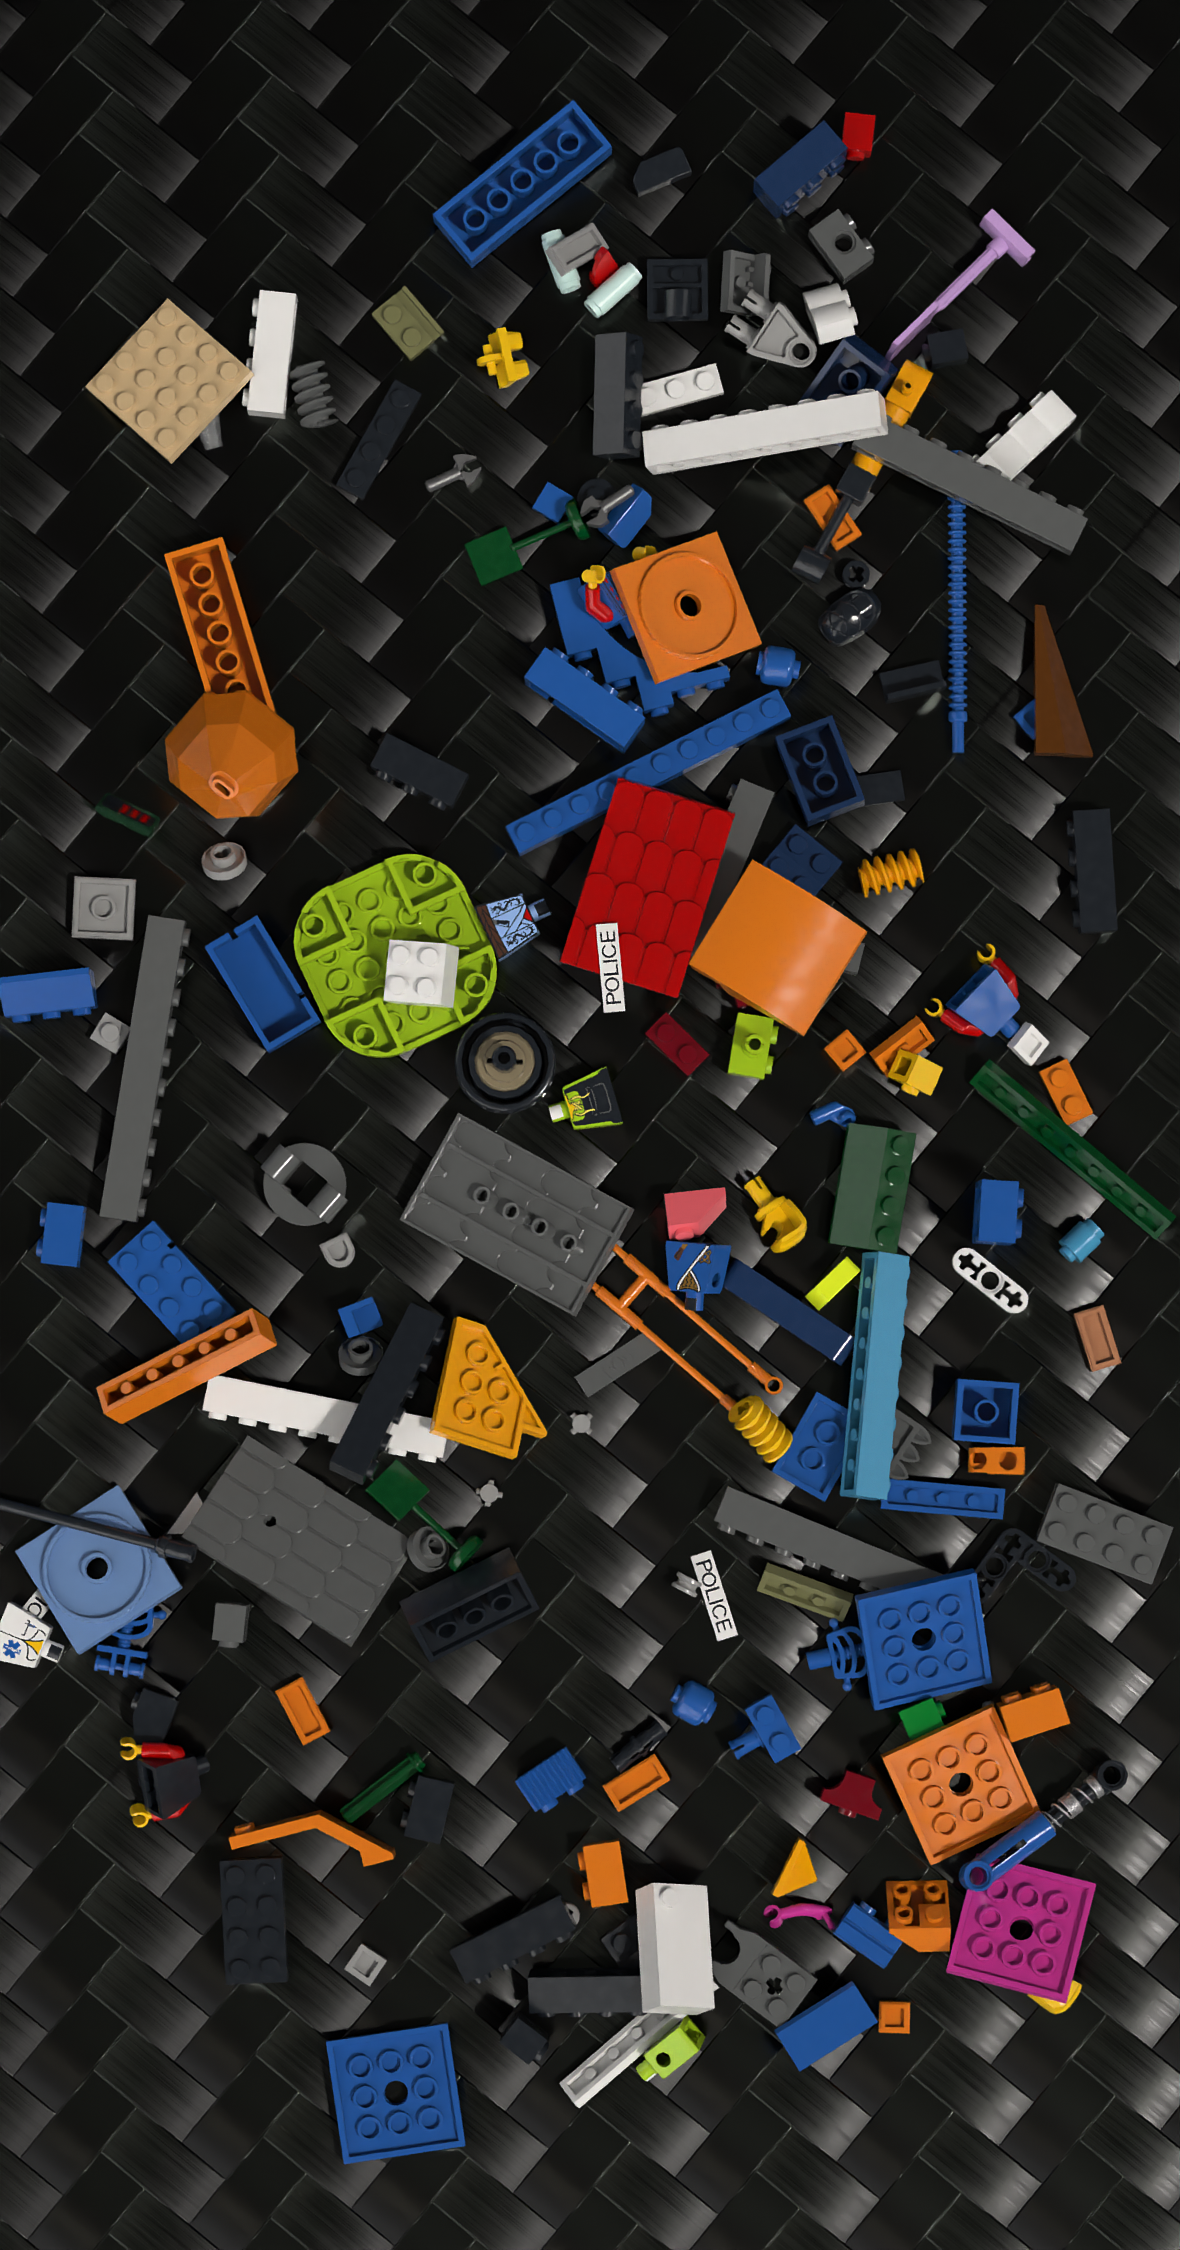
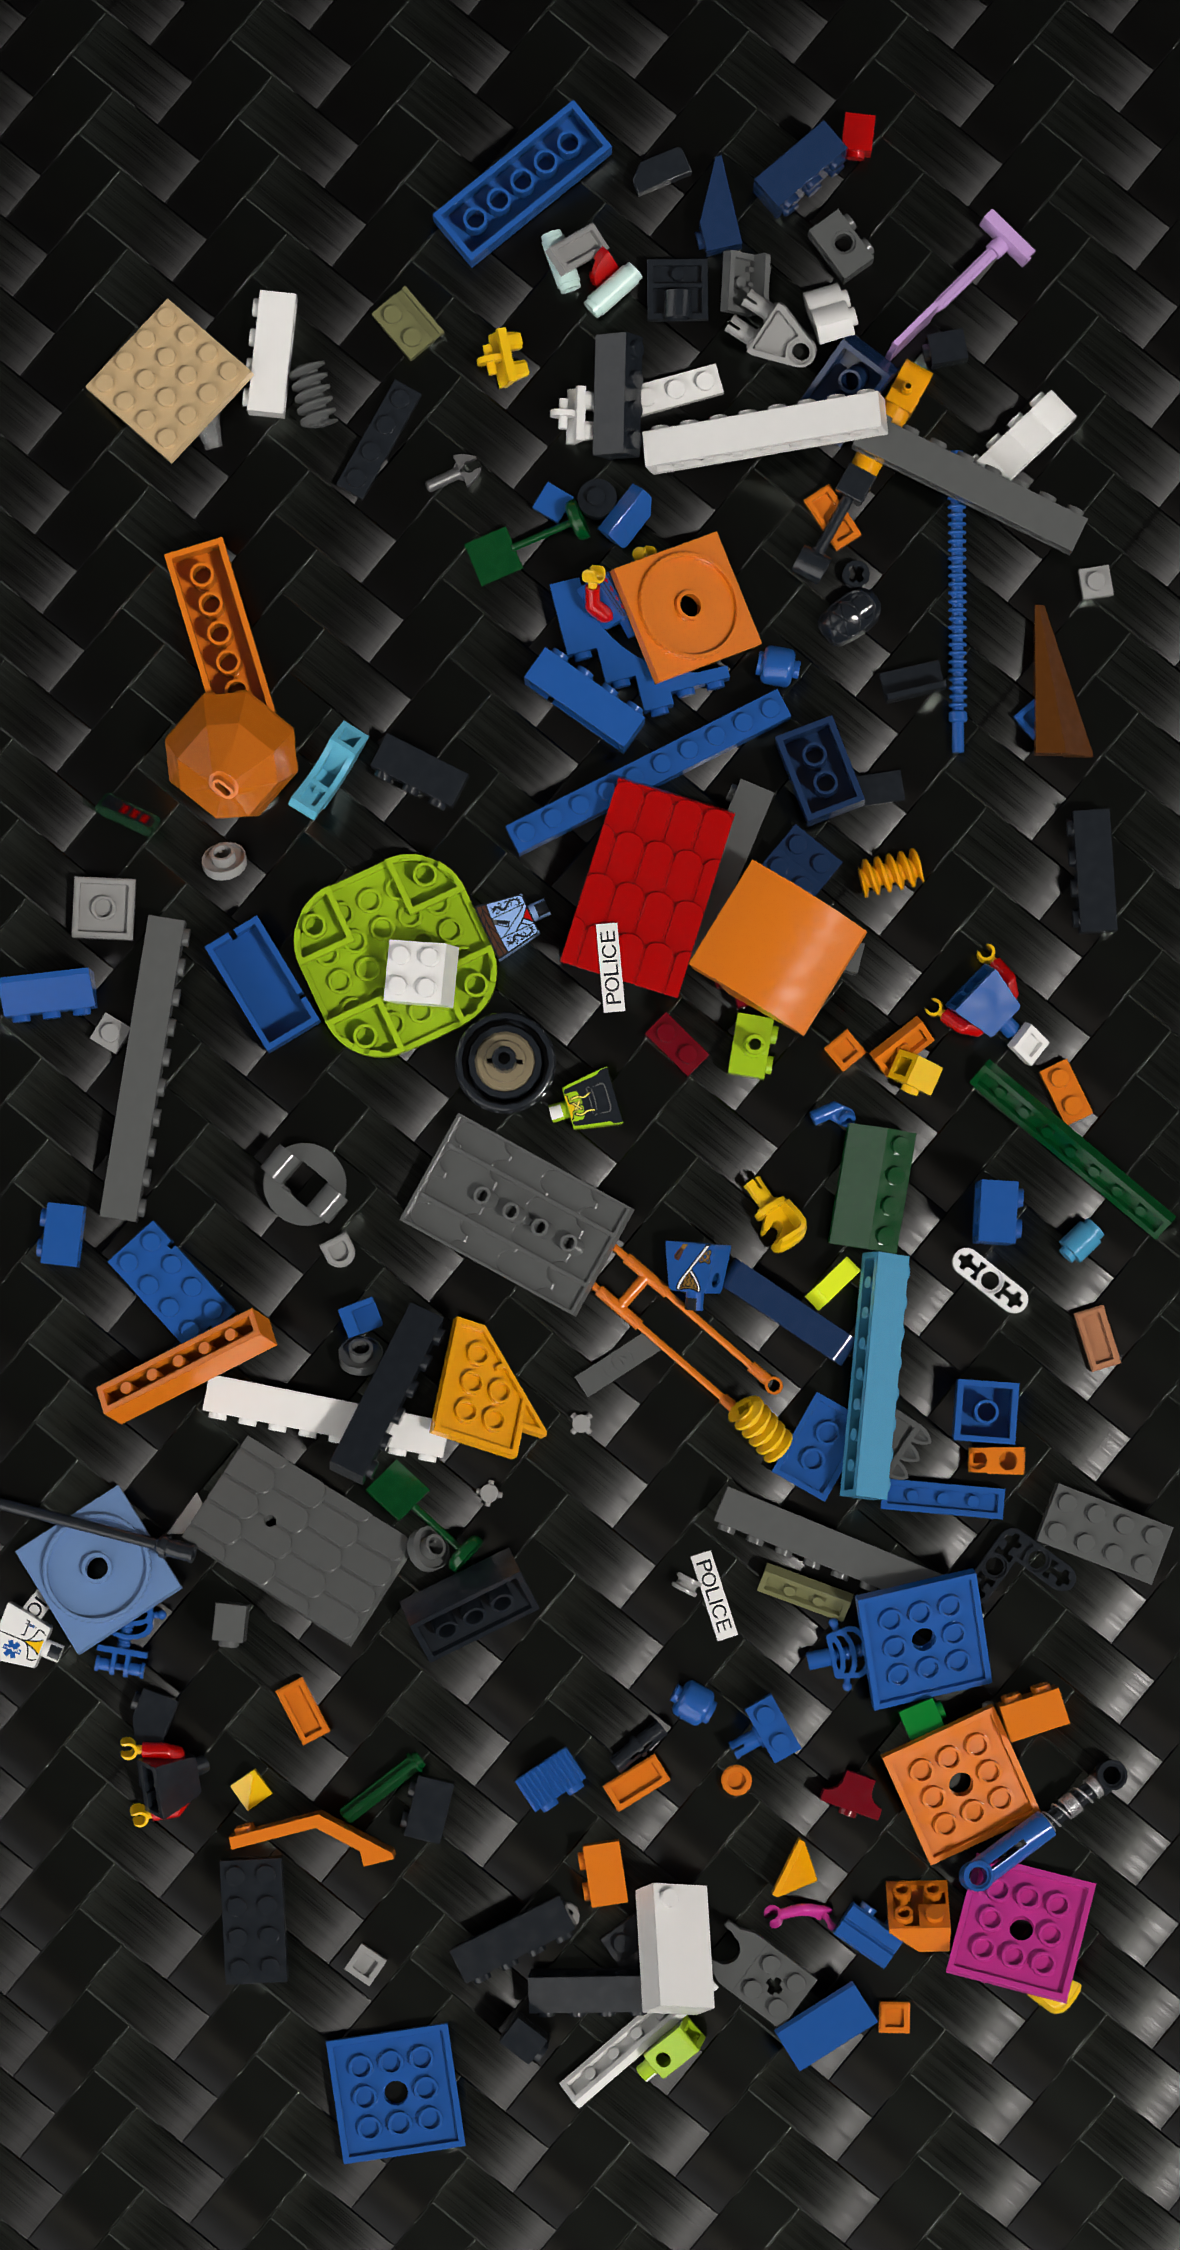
flat silver bar [580,485,635,528] -> none
coral slope [664,1187,727,1241] -> none
none -> yellow slope [230,1768,273,1811]
none -> medium azure arch [288,720,369,820]
none -> white hips [550,385,594,445]
none -> dark blue slope [695,155,742,257]
none -> orange tile [721,1764,752,1796]
none -> light grey plate [1078,565,1114,601]

